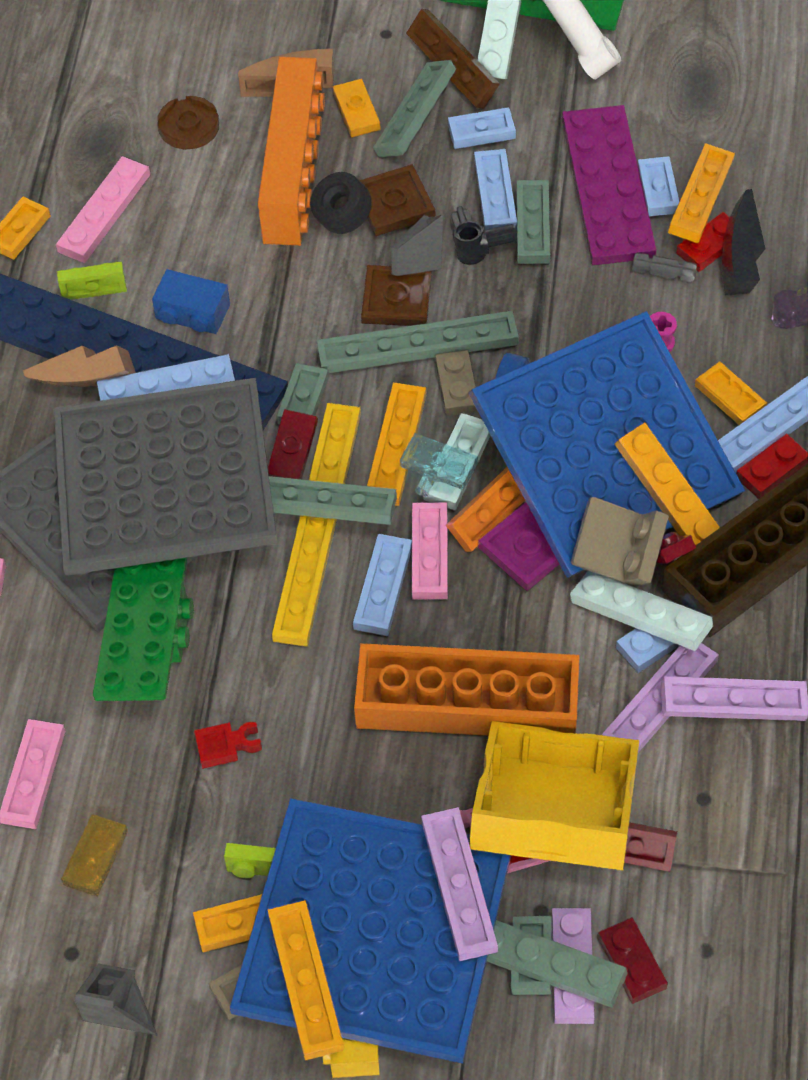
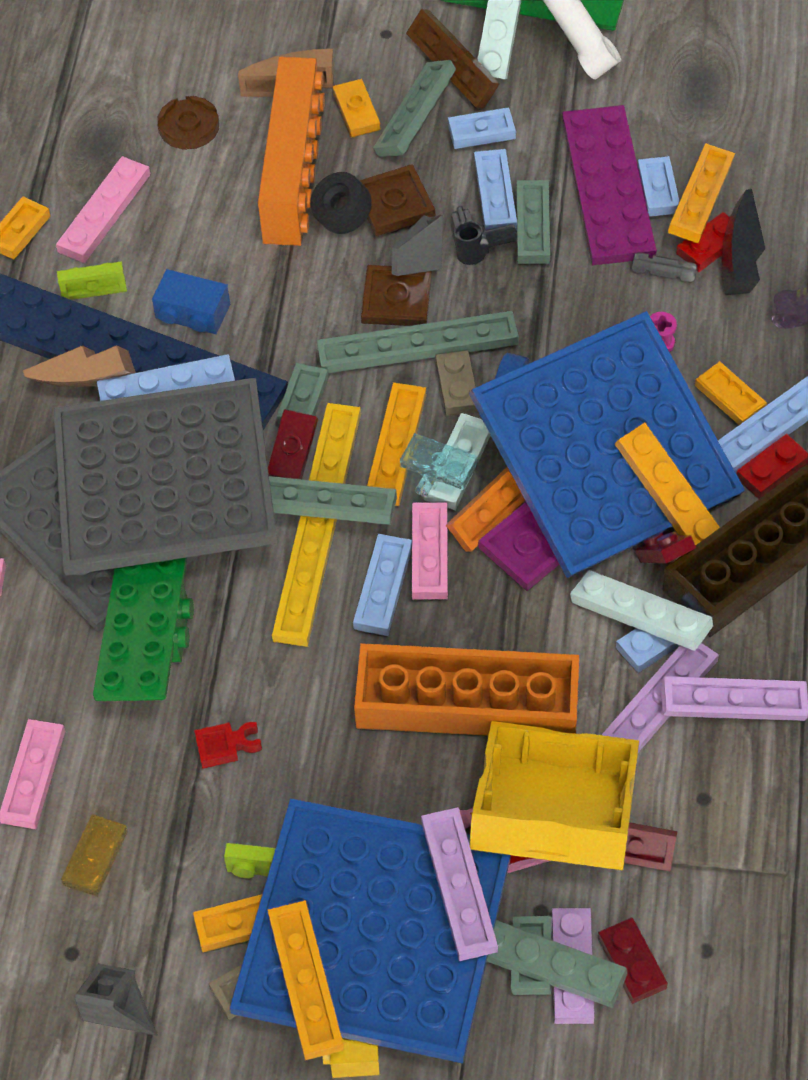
dark tan bracket [571,497,669,587] -> none

